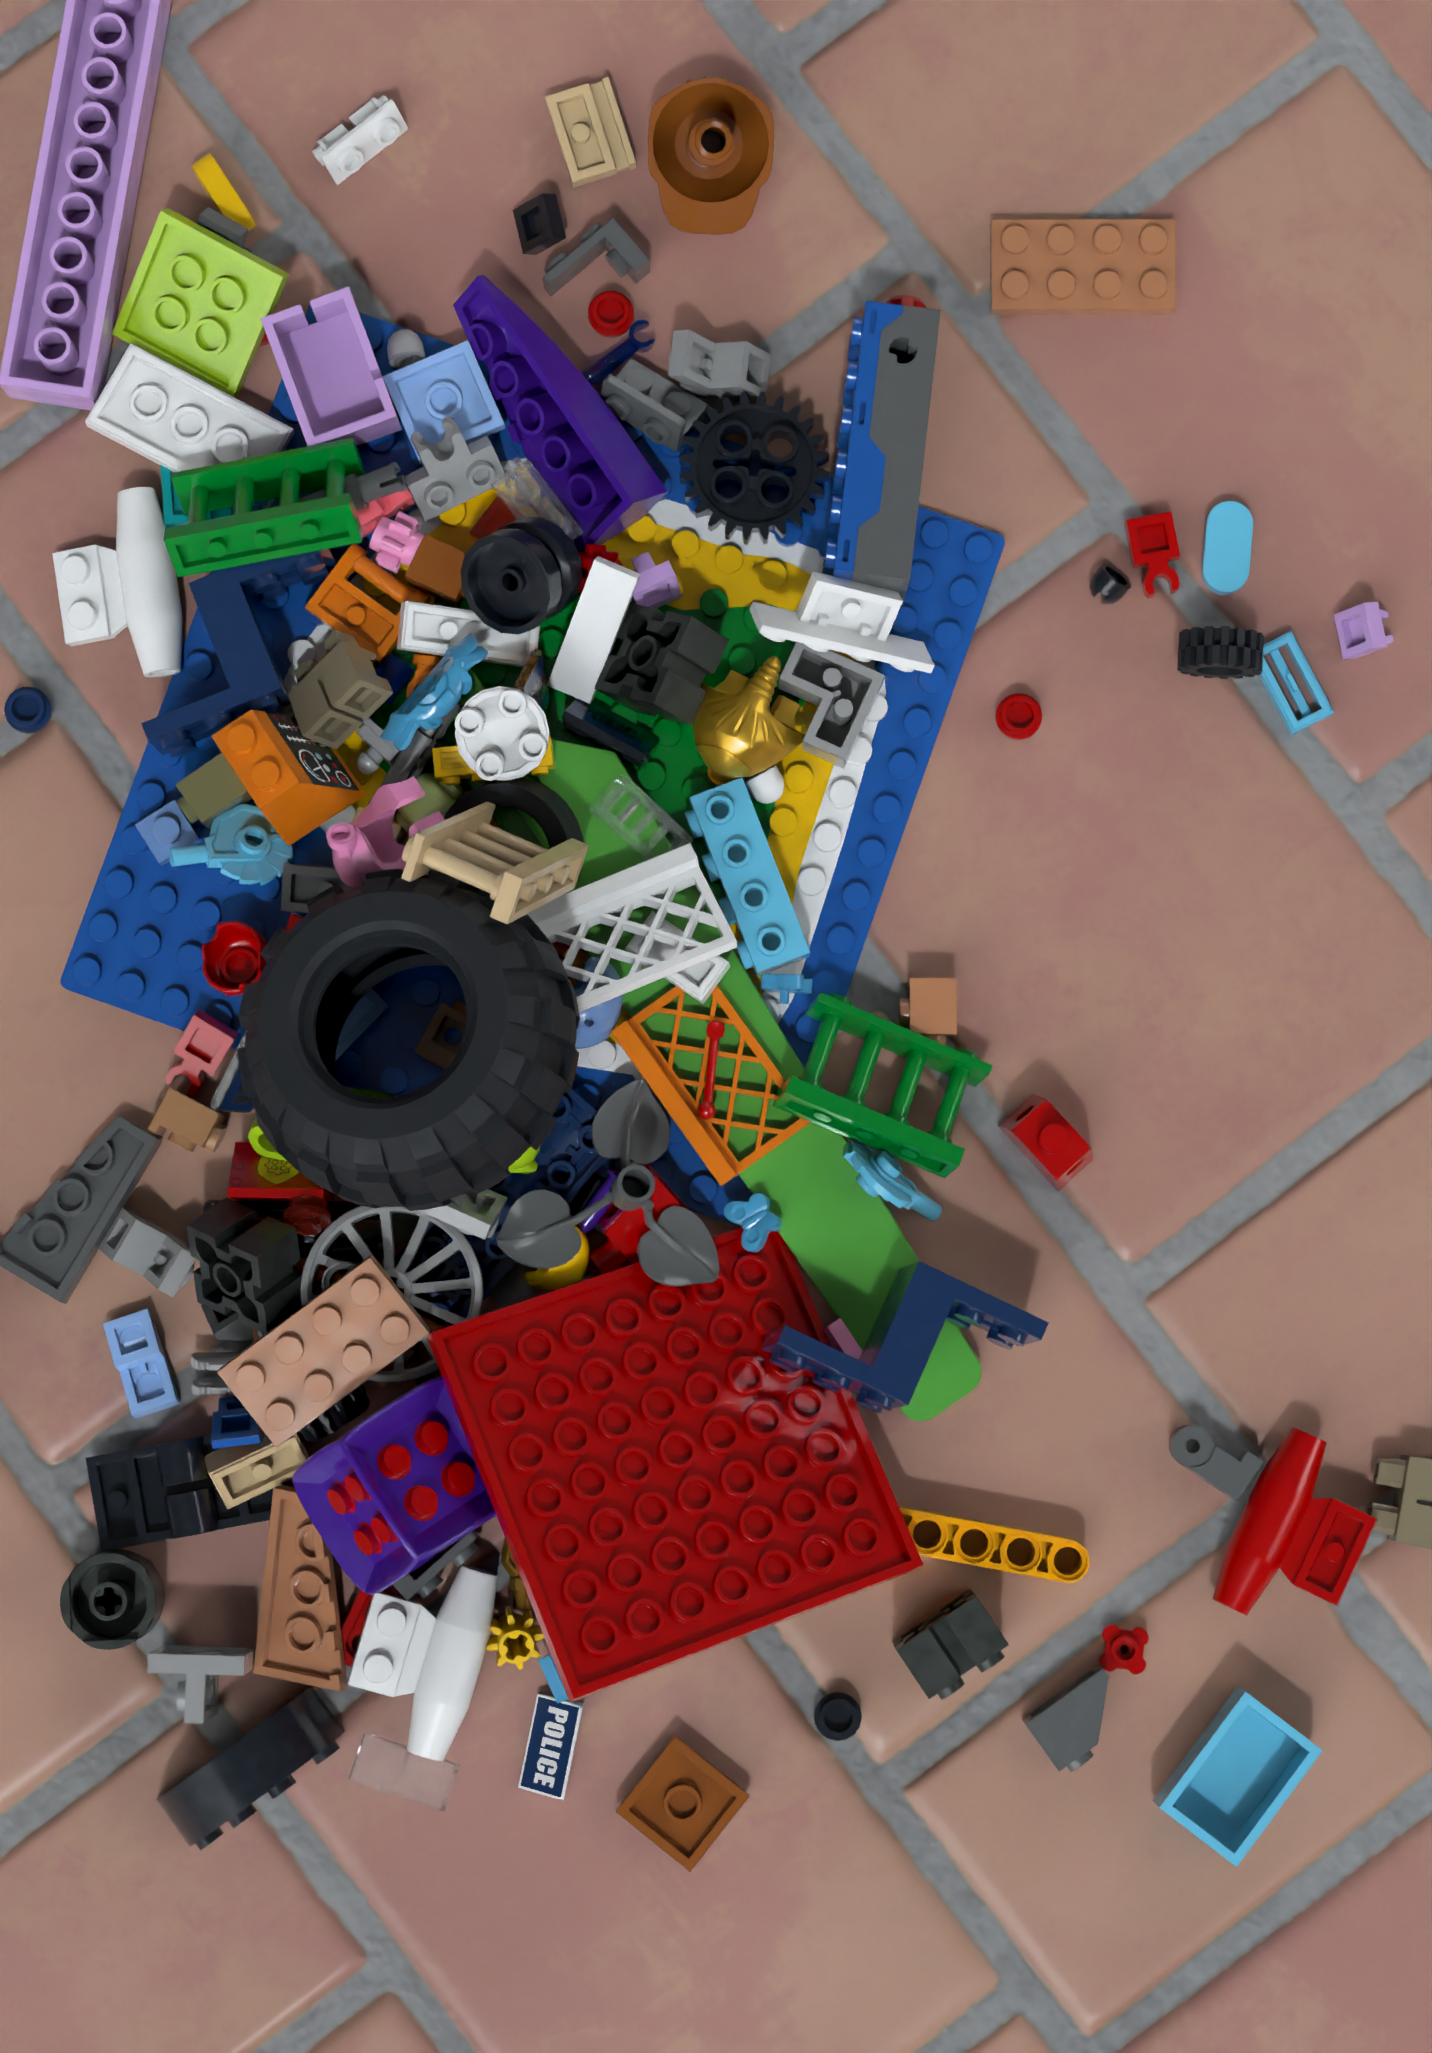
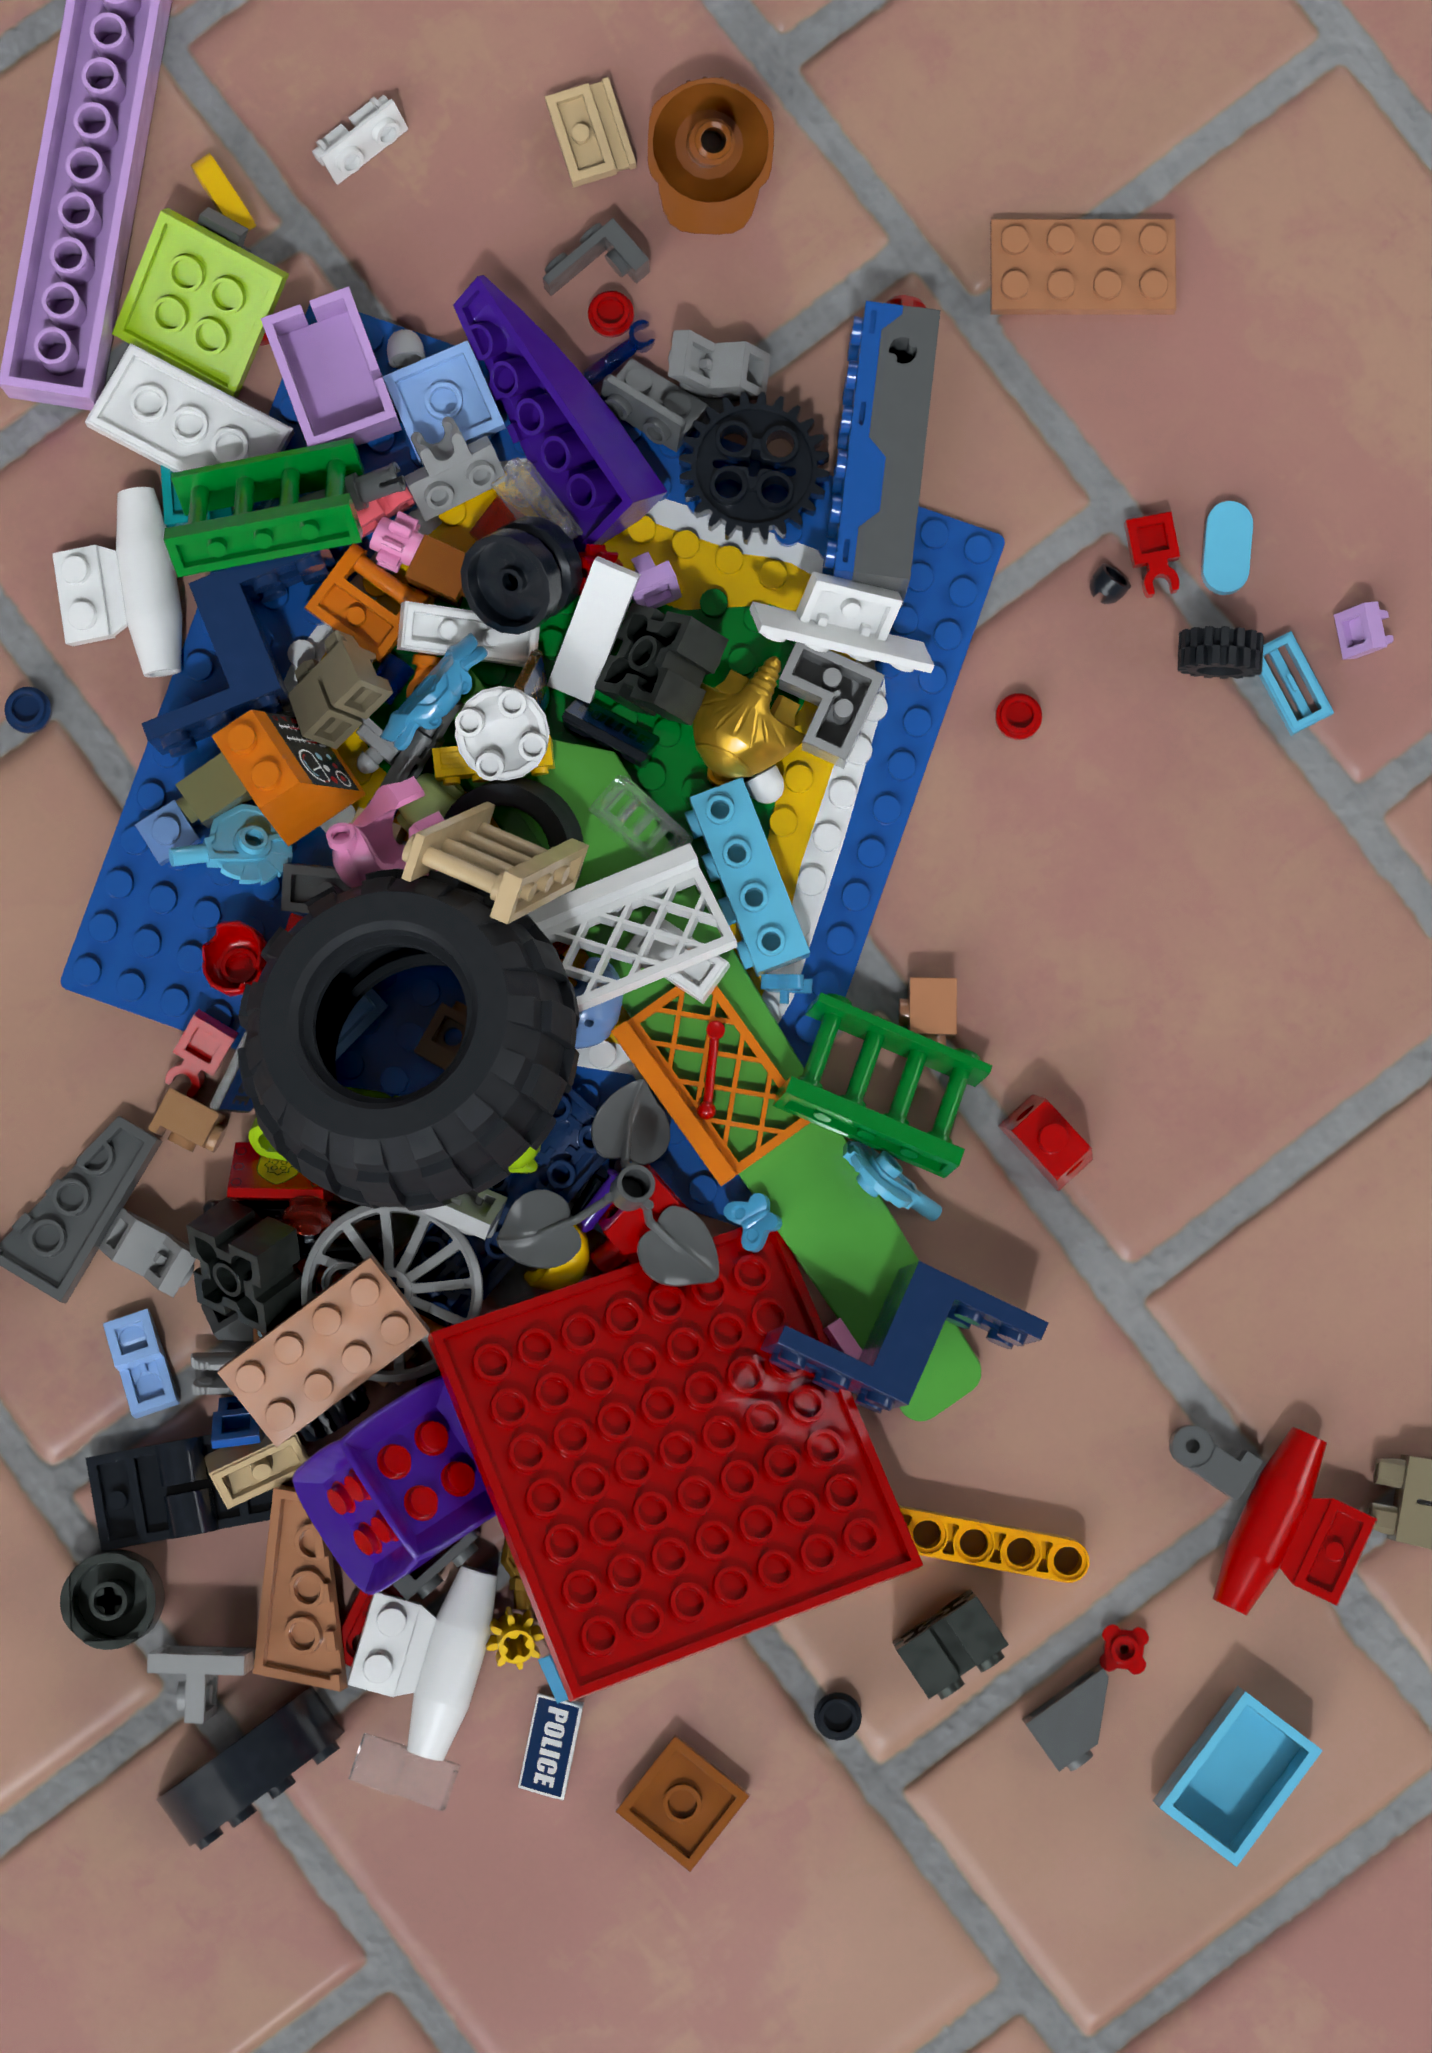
black plate [513,193,566,255] -> none

